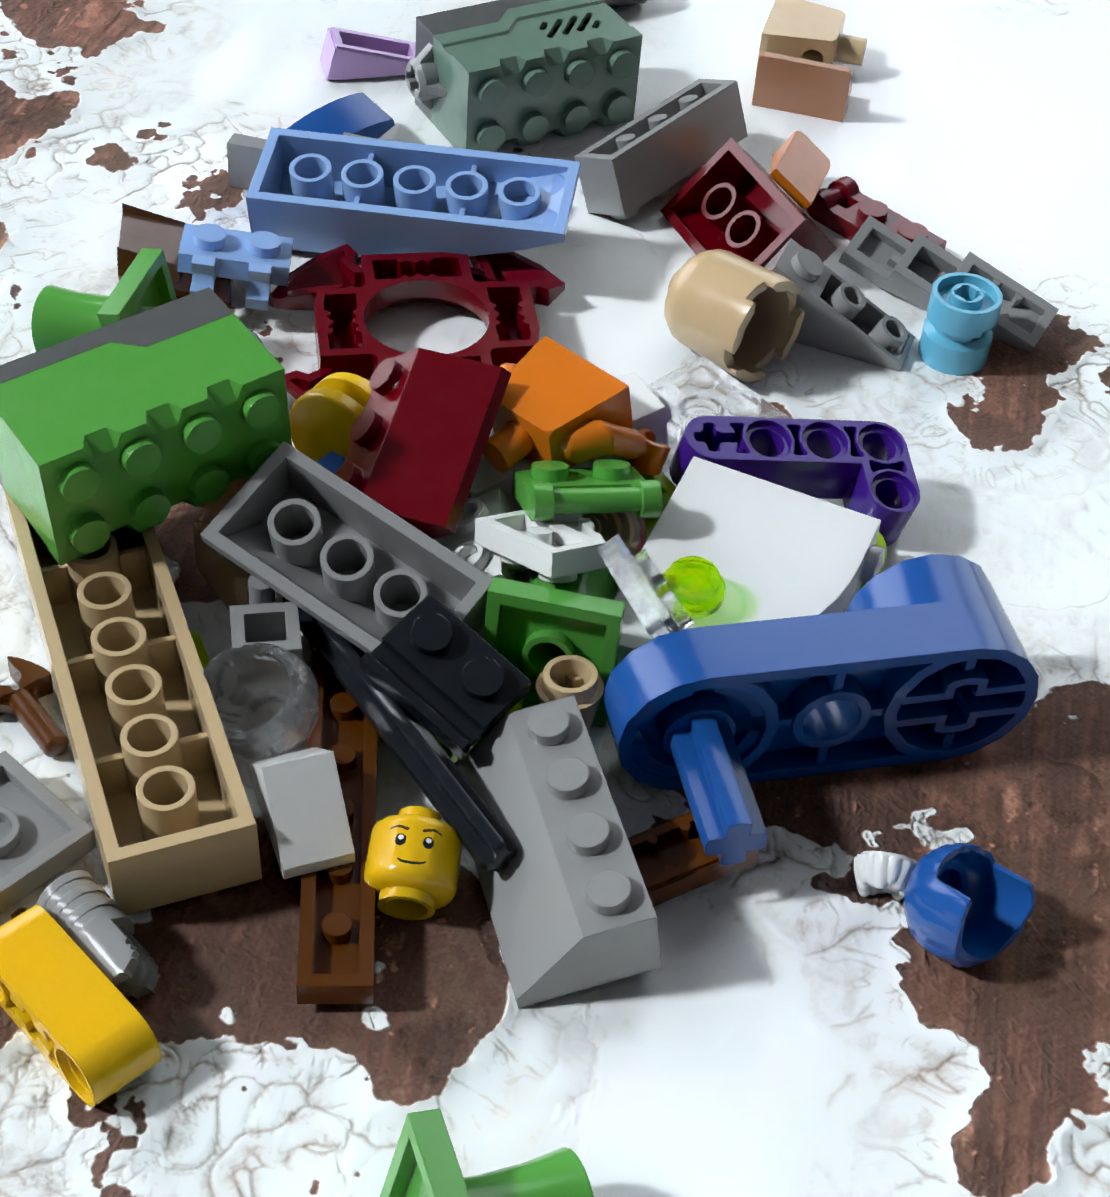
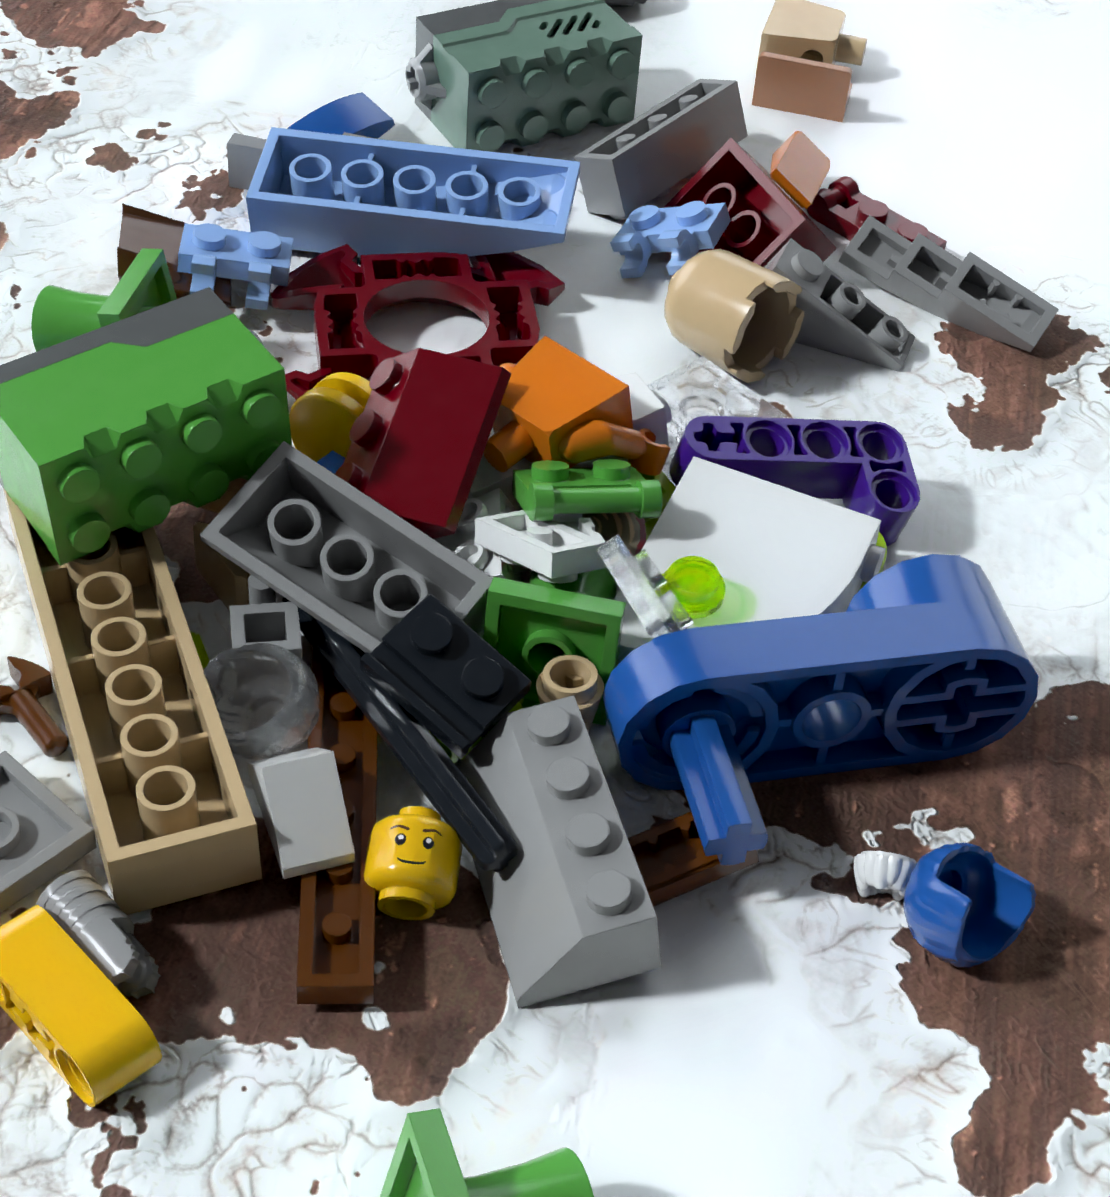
lavender slope [320,27,416,80] -> none
medium azure wheel [918,272,1003,376] -> none
none -> light blue plate [610,201,731,279]

